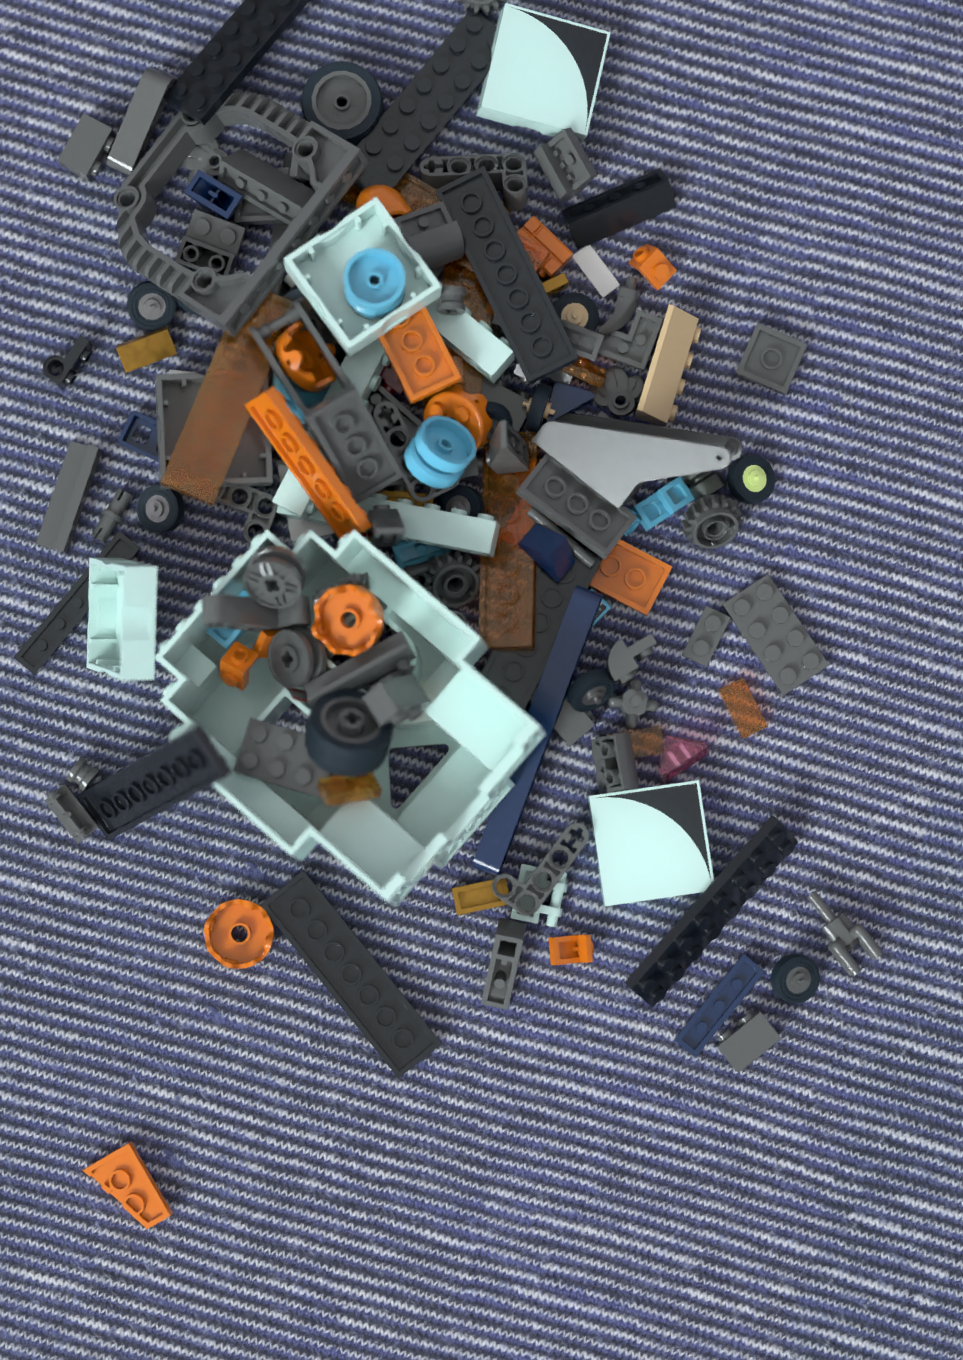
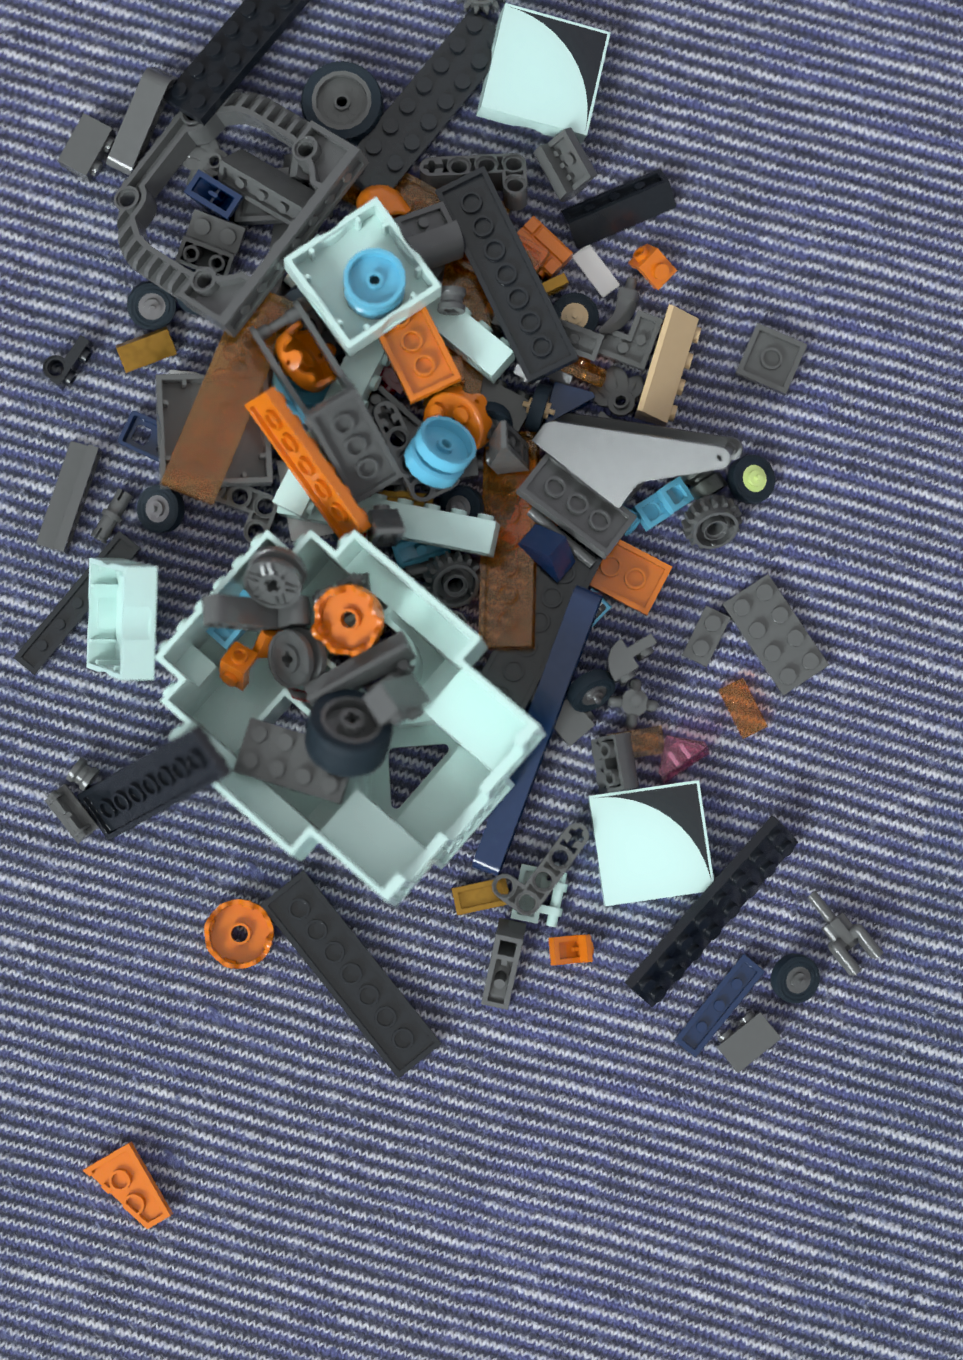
clear orange plate [317,772,382,806] -> none

